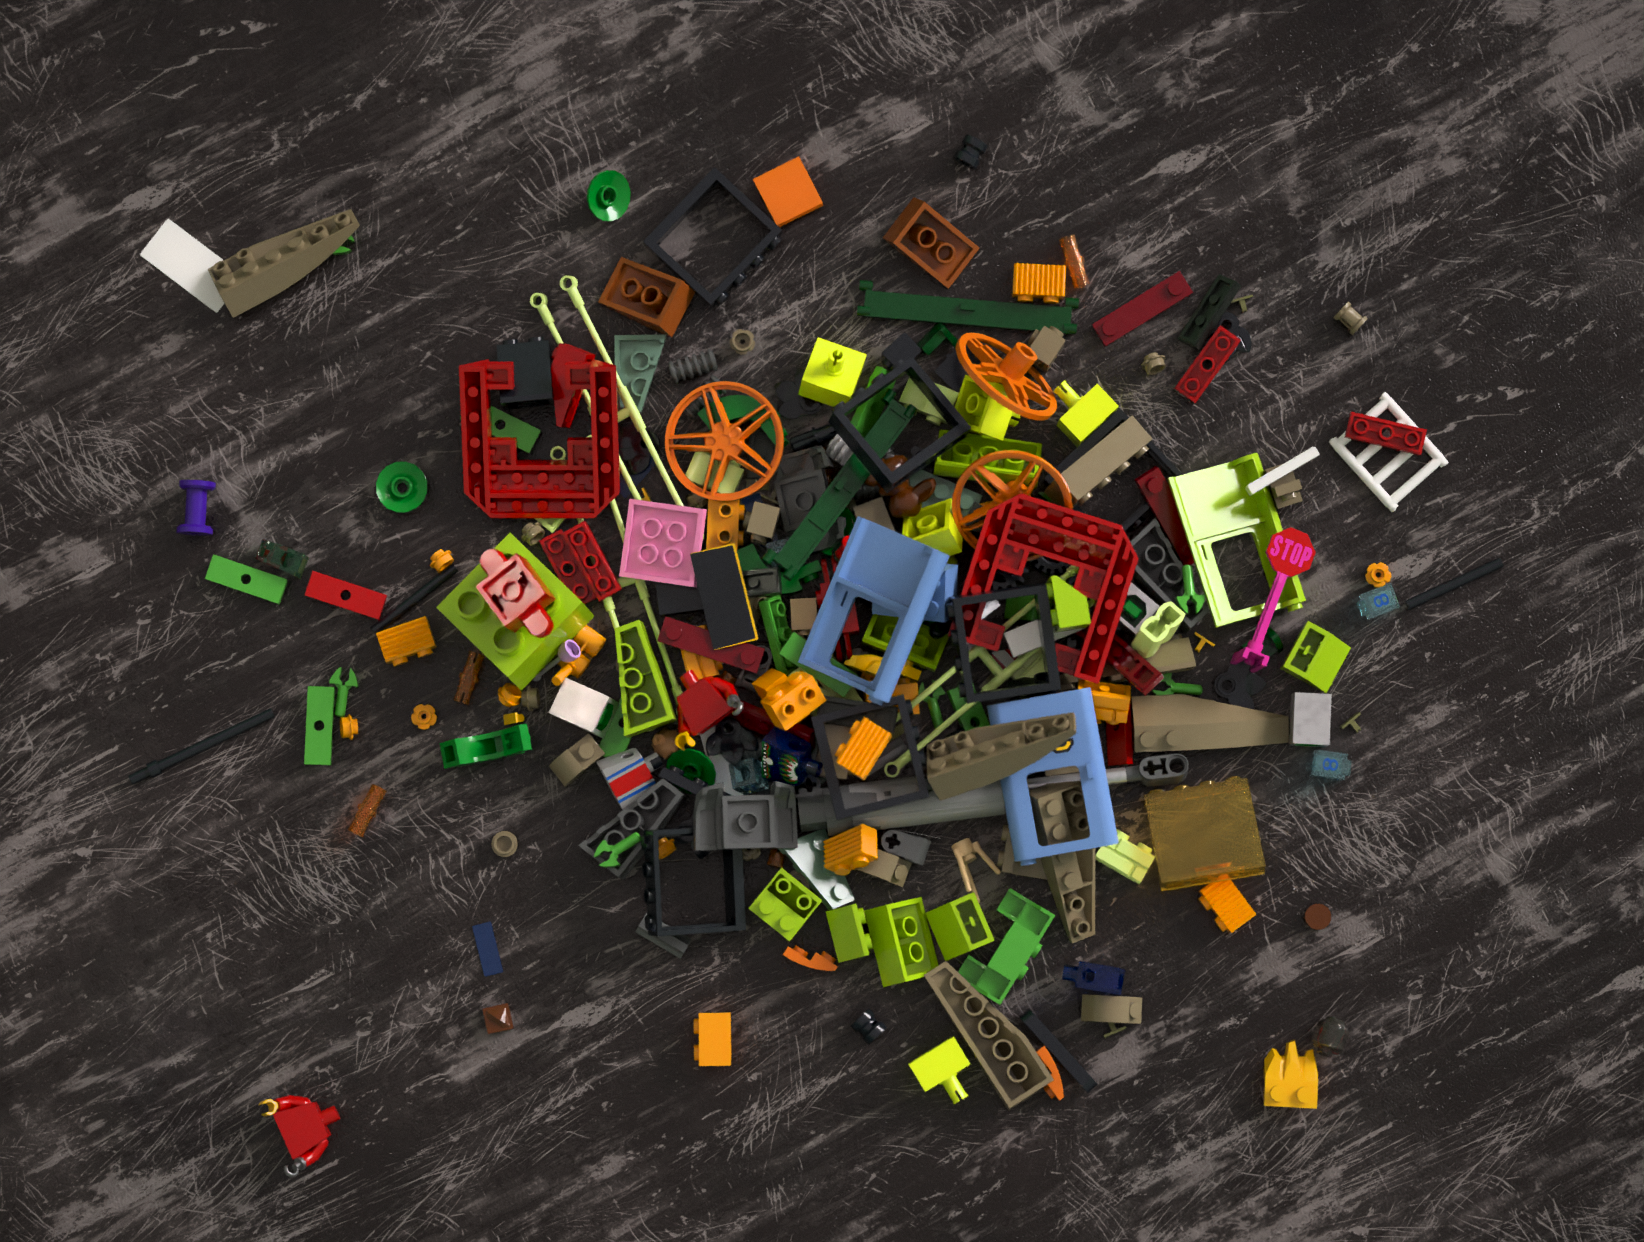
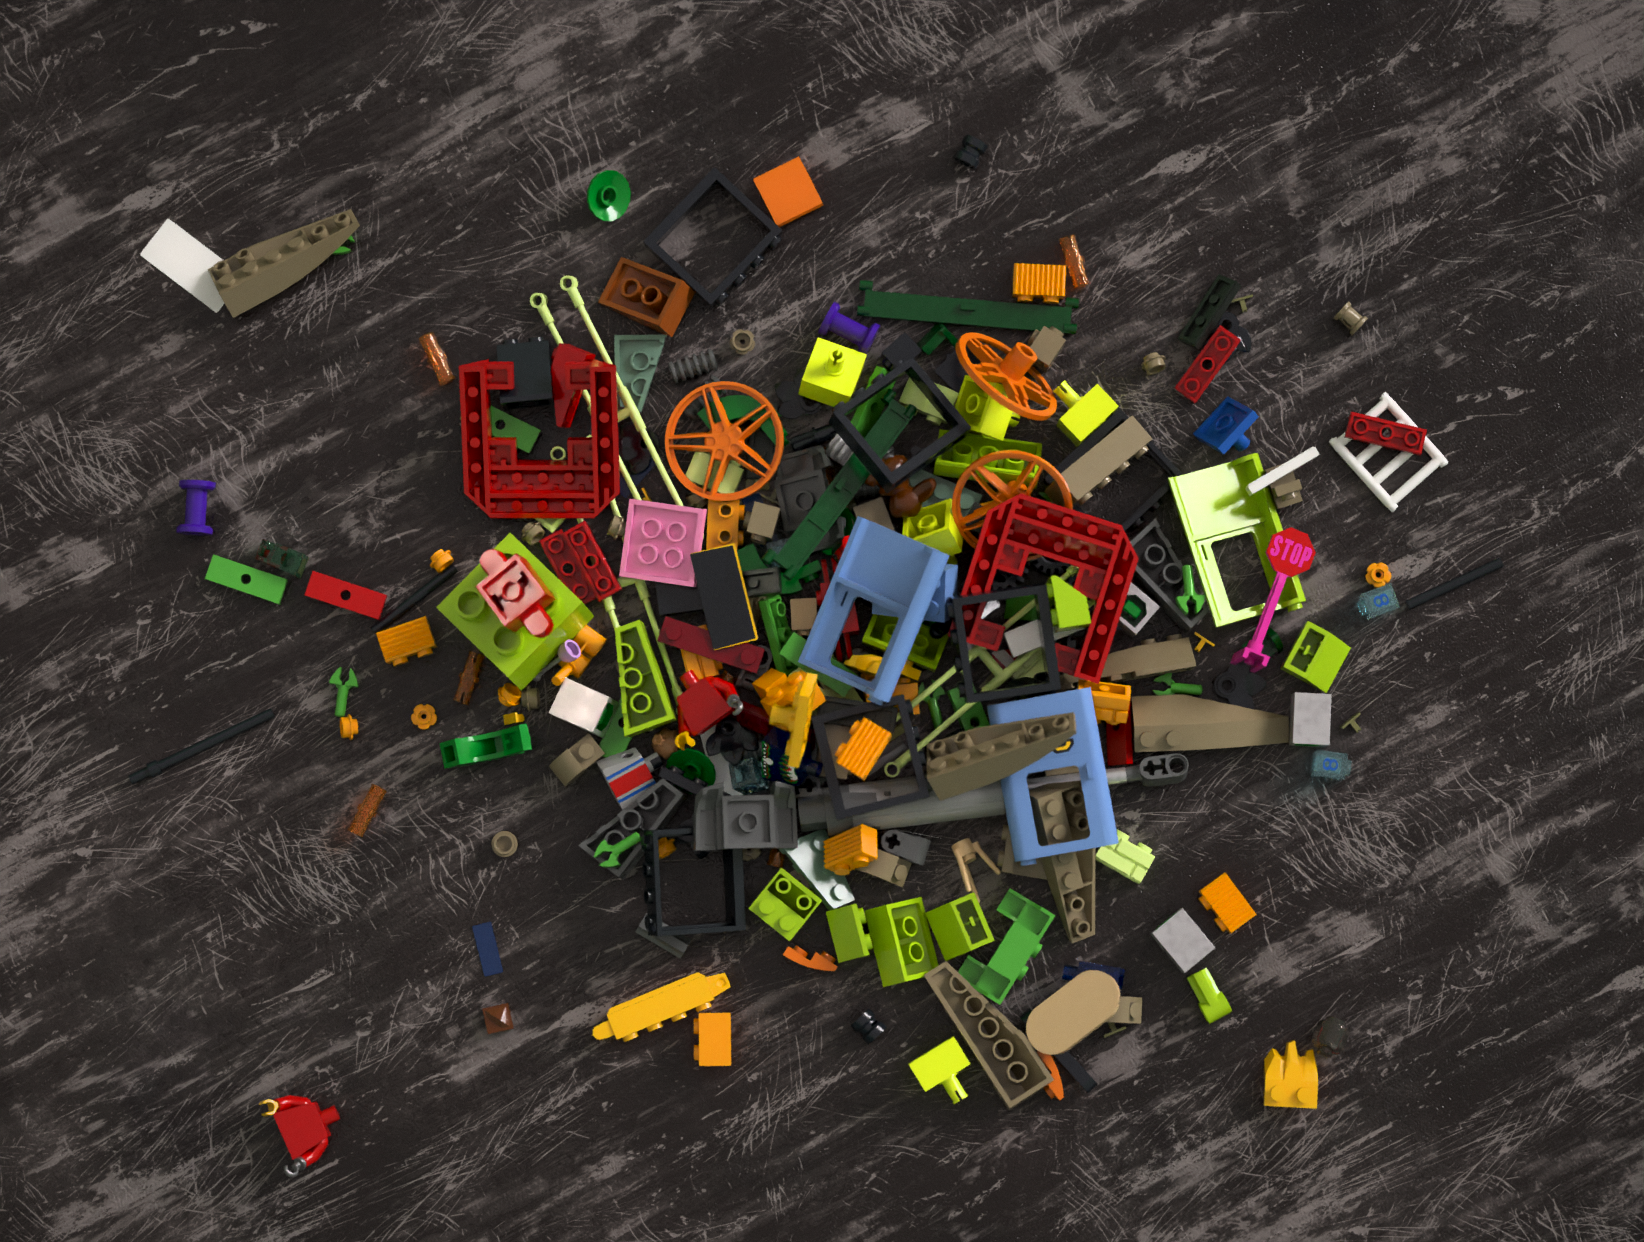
bright green tile [304,686,335,766] -> none
green dish [376,461,427,513] -> none
dark orange slope [883,197,979,289] -> none
dark red plate [1075,628,1164,696] -> none
dark red plate [1091,271,1193,347] -> none
yellowish green brick [1131,601,1185,659] -> none
dark red plate [1134,466,1194,566] -> none
clear yellow panel [1143,776,1266,891] -> none
reddish brown tile [1304,904,1331,930] -> none
none -> clear orange pin [419,332,455,386]
none -> yellow hinge [592,972,731,1042]
none -> dark tan plate [607,515,626,540]
none -> yellow plate [769,673,818,768]
none -> dark purple piece [818,302,881,354]
none -> tan tile [1026,970,1120,1055]
none -> flat silver piece [1150,908,1215,973]
none -> lime piece [1186,967,1232,1024]
none -> blue tile [1193,396,1259,455]

